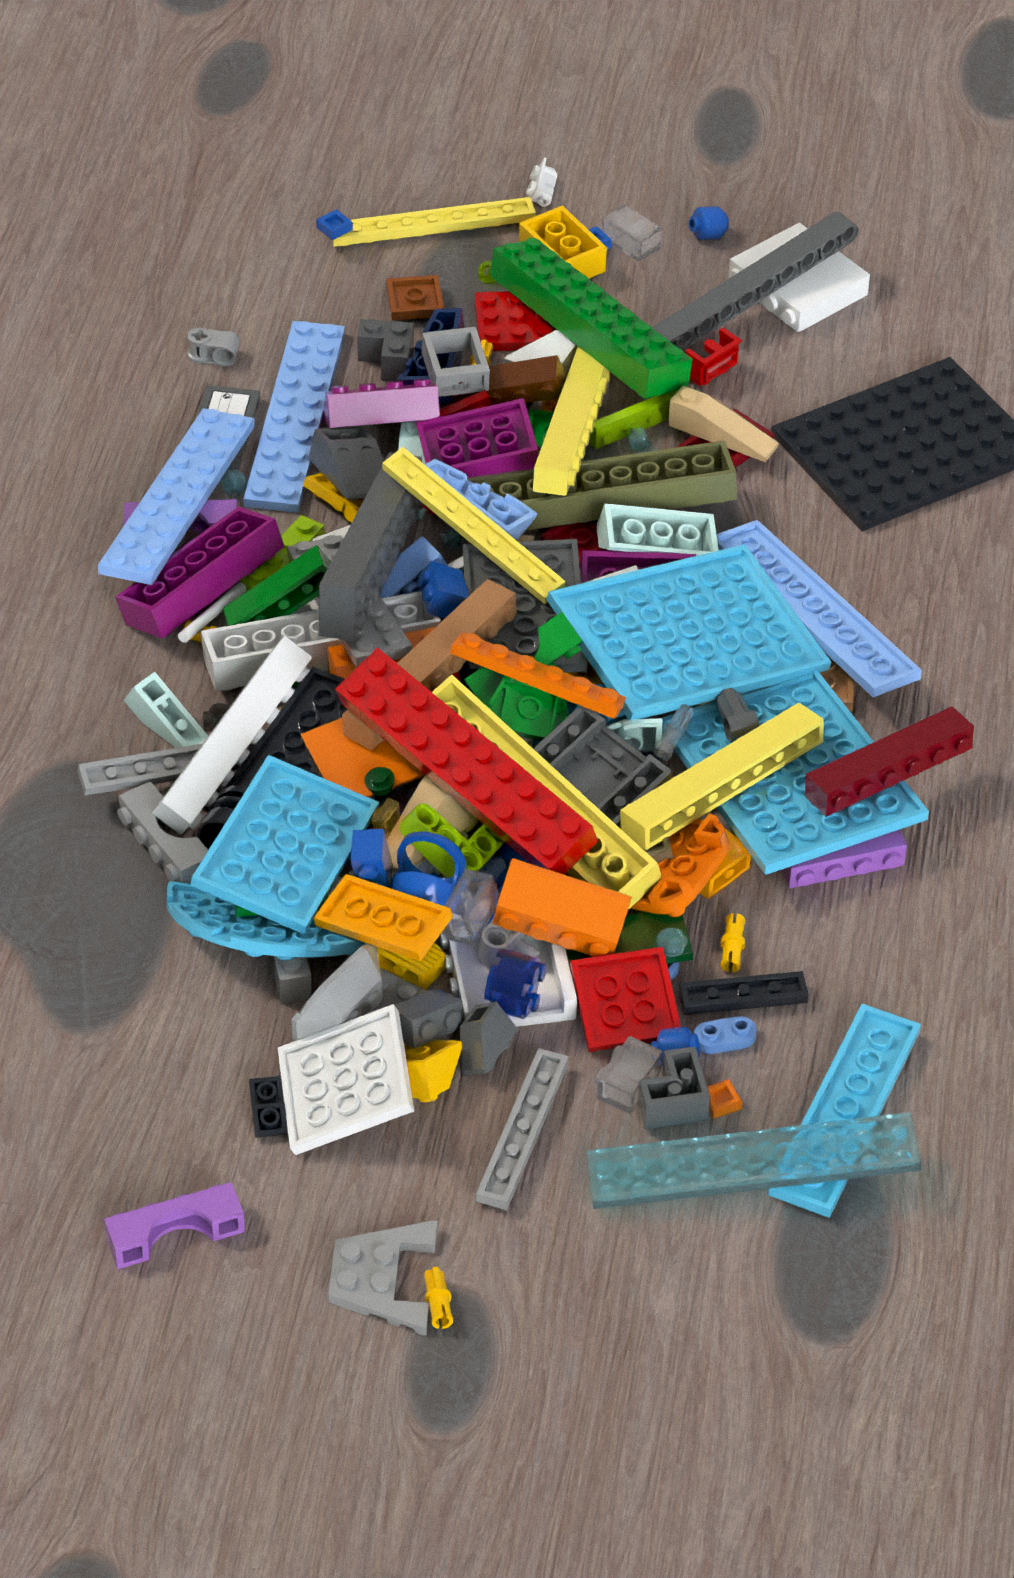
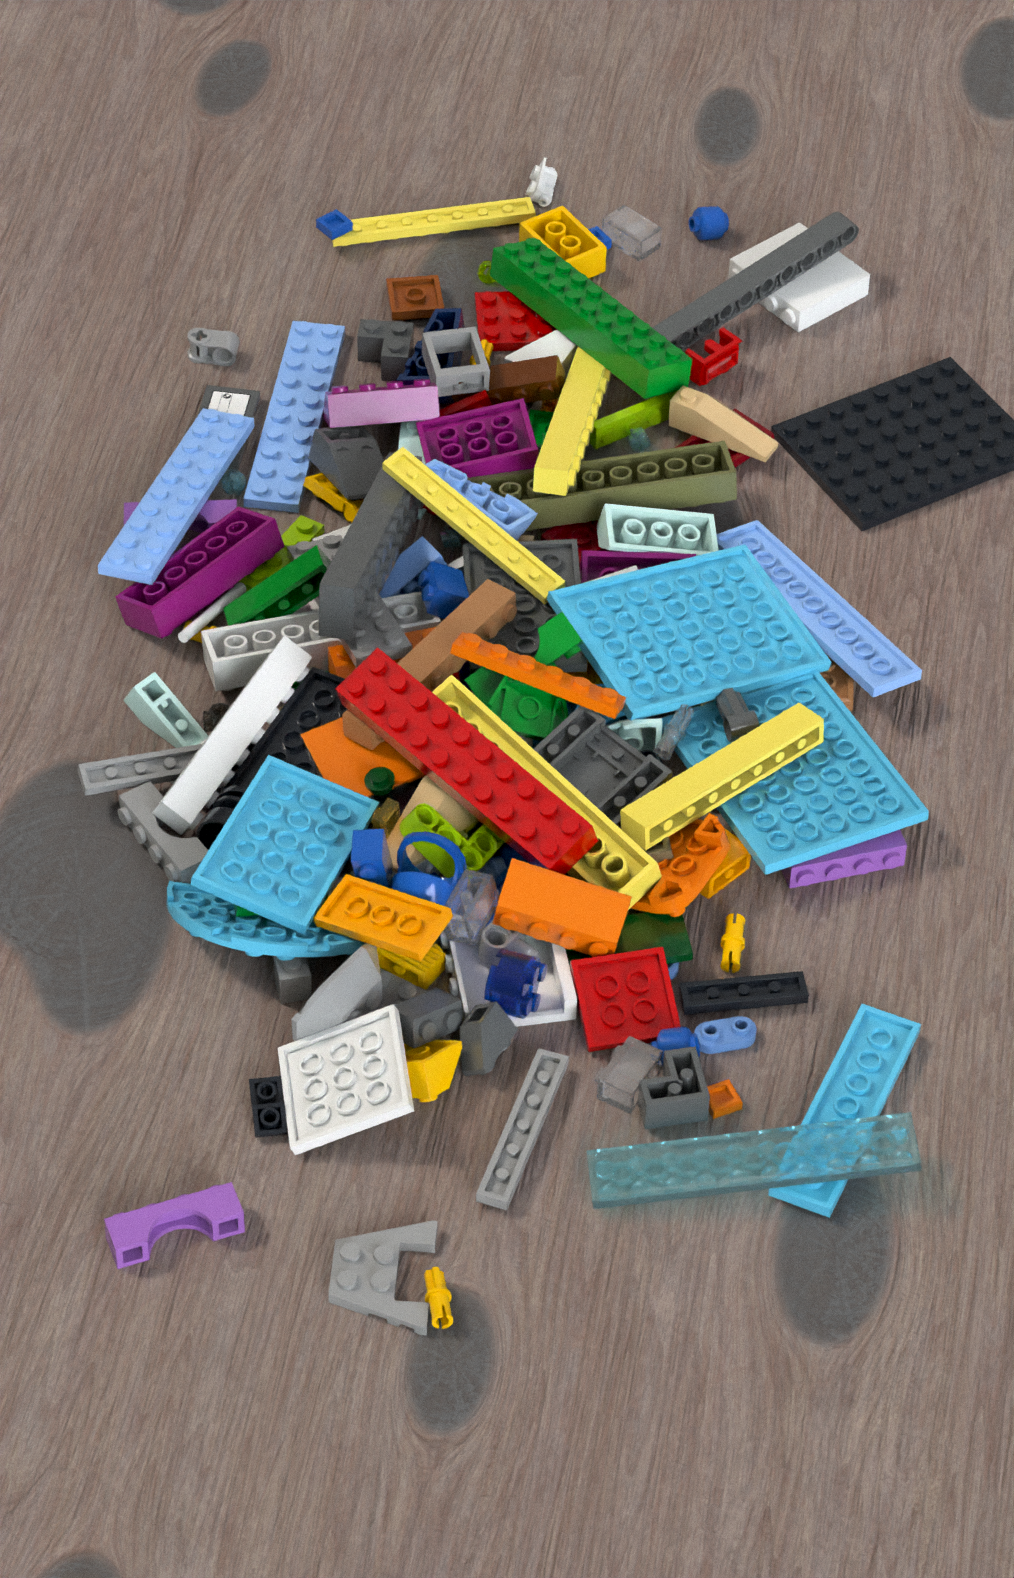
clear light blue plate [656,928,687,957] -> none
dark red brick [805,706,974,817] -> none

